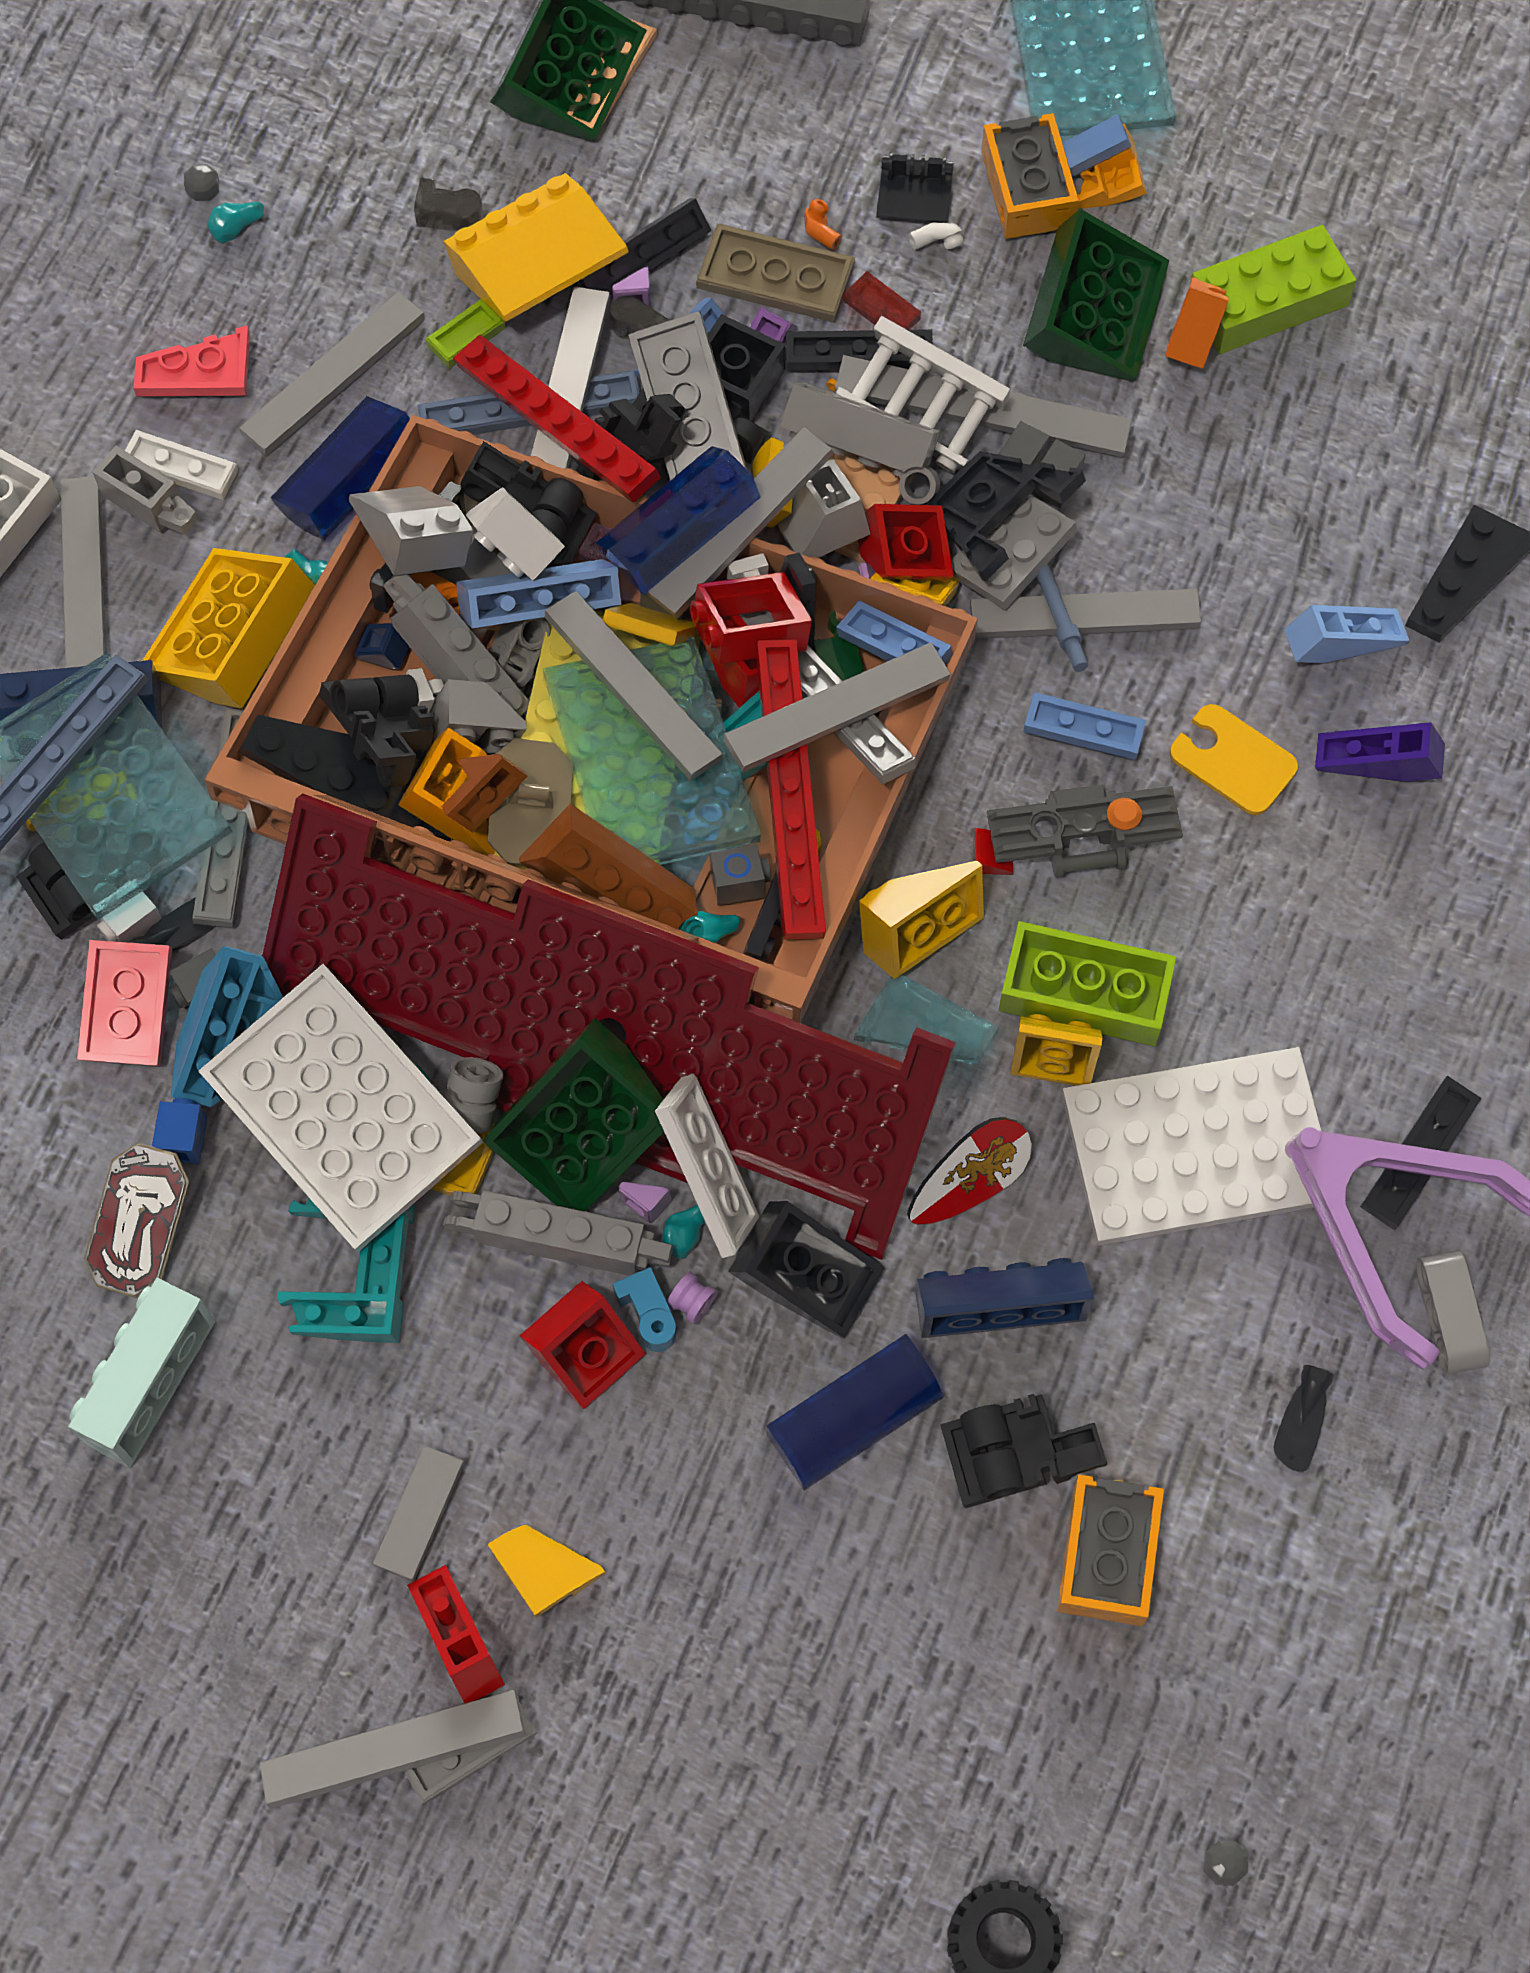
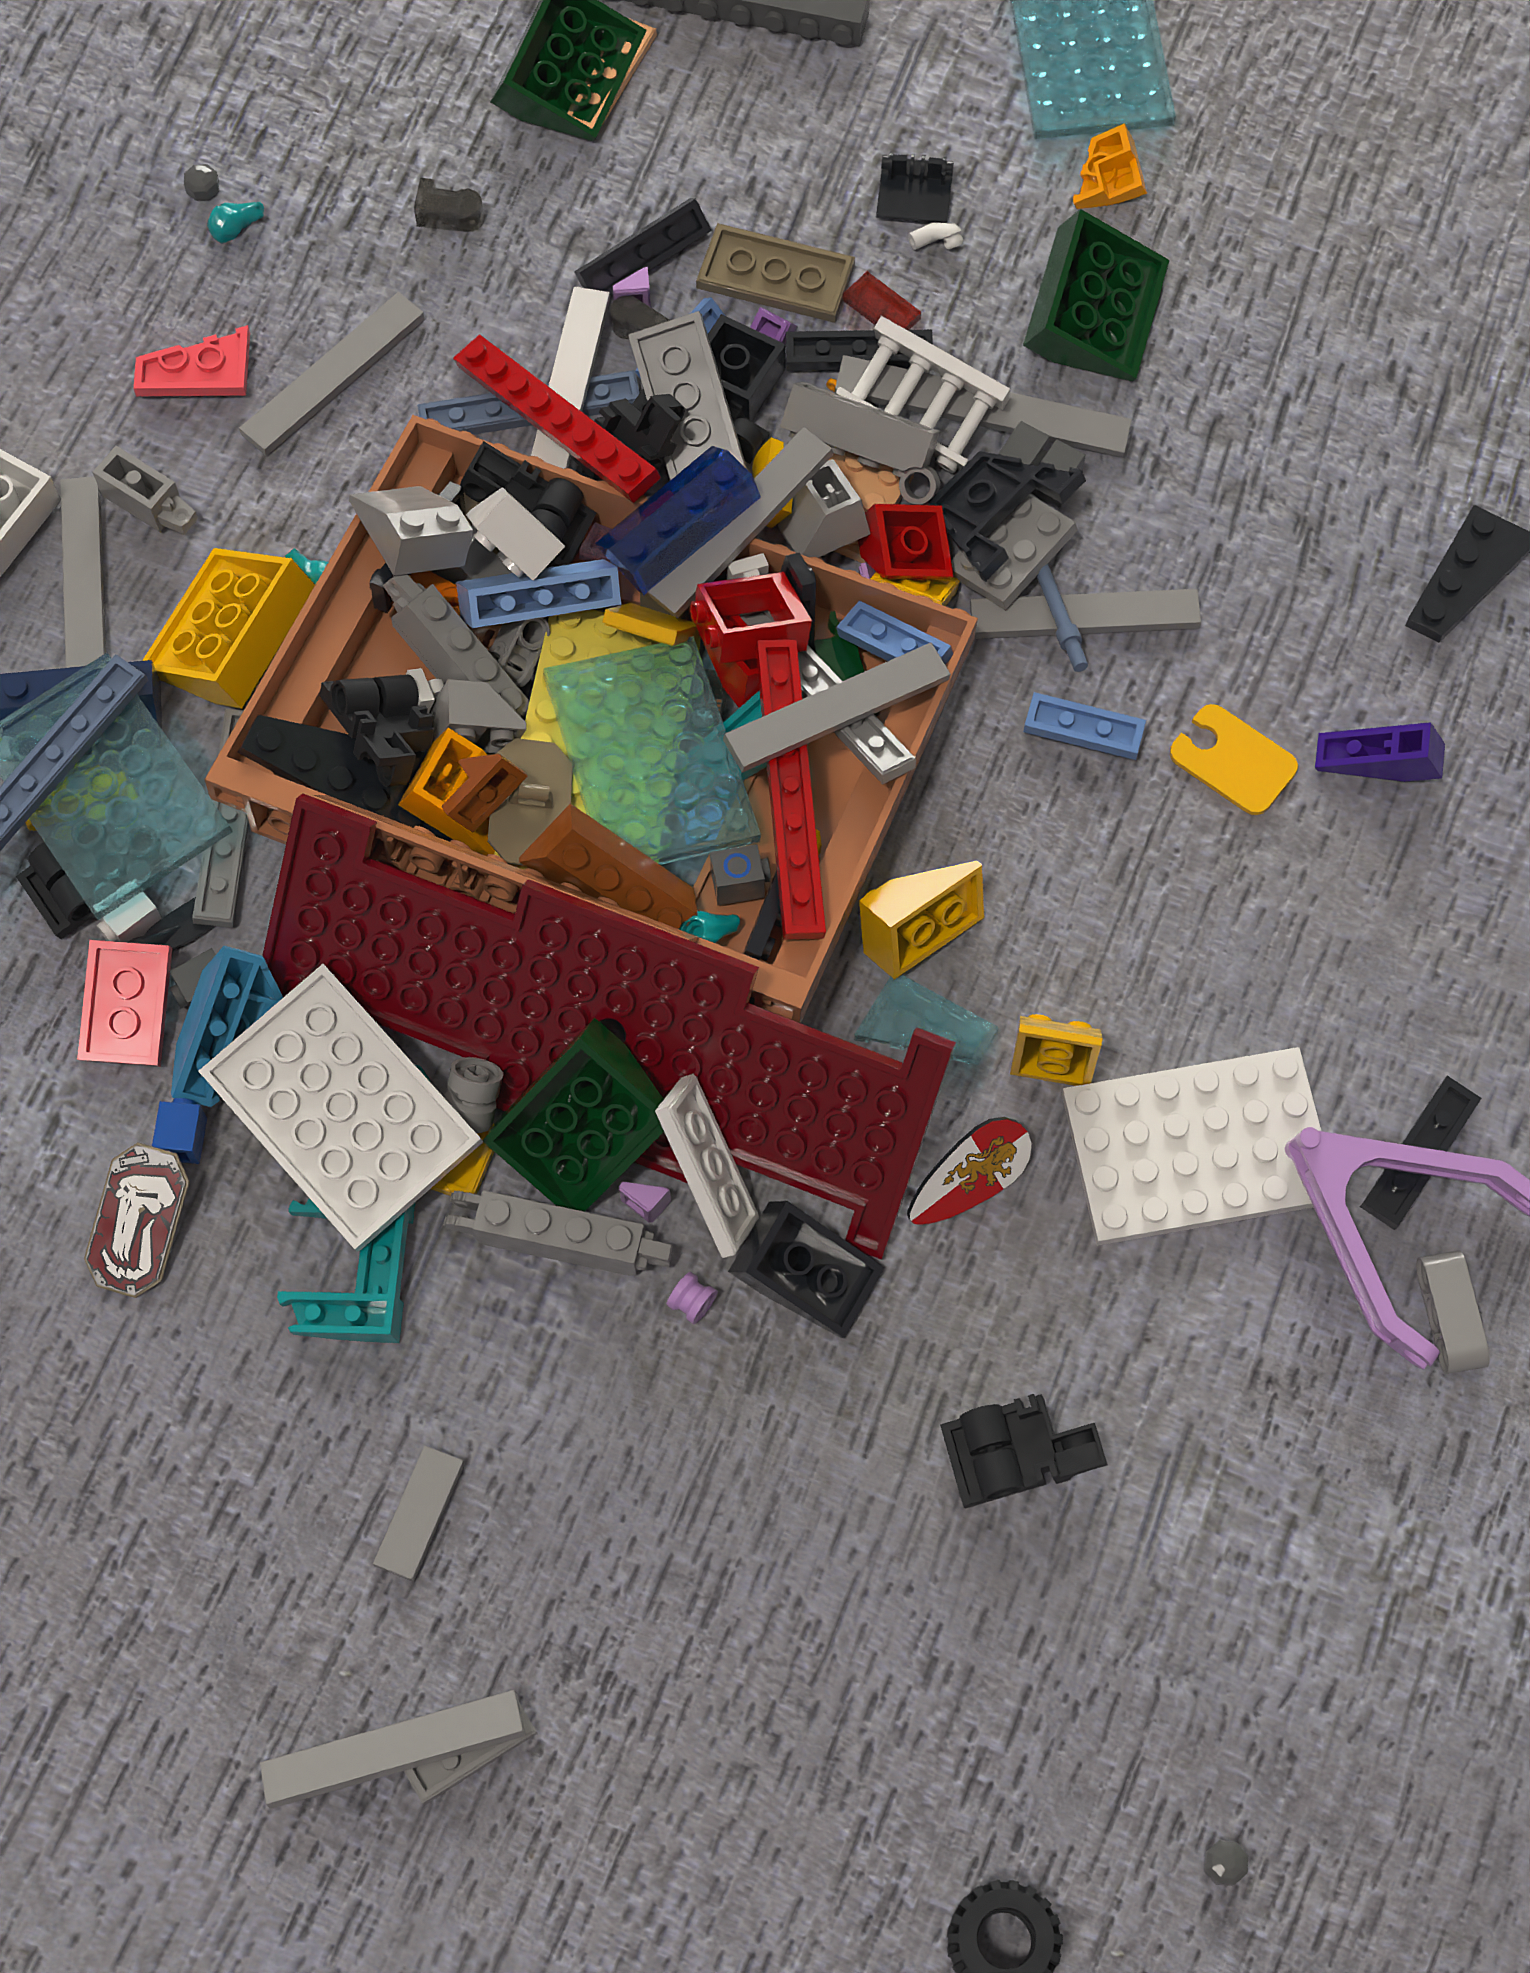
light aqua brick [68,1278,216,1468] -> none
white tile [125,430,239,500] -> none
clear blue brick [270,396,410,540] -> none
dark blue slope [354,623,409,669] -> none
red slope [407,1565,505,1704] -> none
lime tile [425,299,506,369] -> none
yellow slope [443,173,629,322] -> none
yellow slope [488,1524,606,1618] -> none
red slope [519,1281,646,1409] -> none
light grey tile [545,591,722,781] -> none
dark azure leg [612,1267,676,1352] -> none
teal animal [662,1204,705,1259] -> none
clear blue brick [766,1334,943,1491] -> none
orange arm [804,199,842,251] -> none
dark blue slope [915,1258,1094,1338] -> none
red slope [973,828,1013,875] -> none
piece [981,113,1079,239] -> none
dark grey piece [987,784,1183,877] -> none
lime brick [998,921,1177,1047] -> none
dark grey piece [1057,1474,1164,1626] -> none
medium blue tile [1062,114,1131,177] -> none
orange hinge [1165,277,1229,369] -> none
lime brick [1190,224,1356,355] -> none
black piece [1273,1365,1334,1472] -> none
light blue slope [1284,605,1410,663] -> none

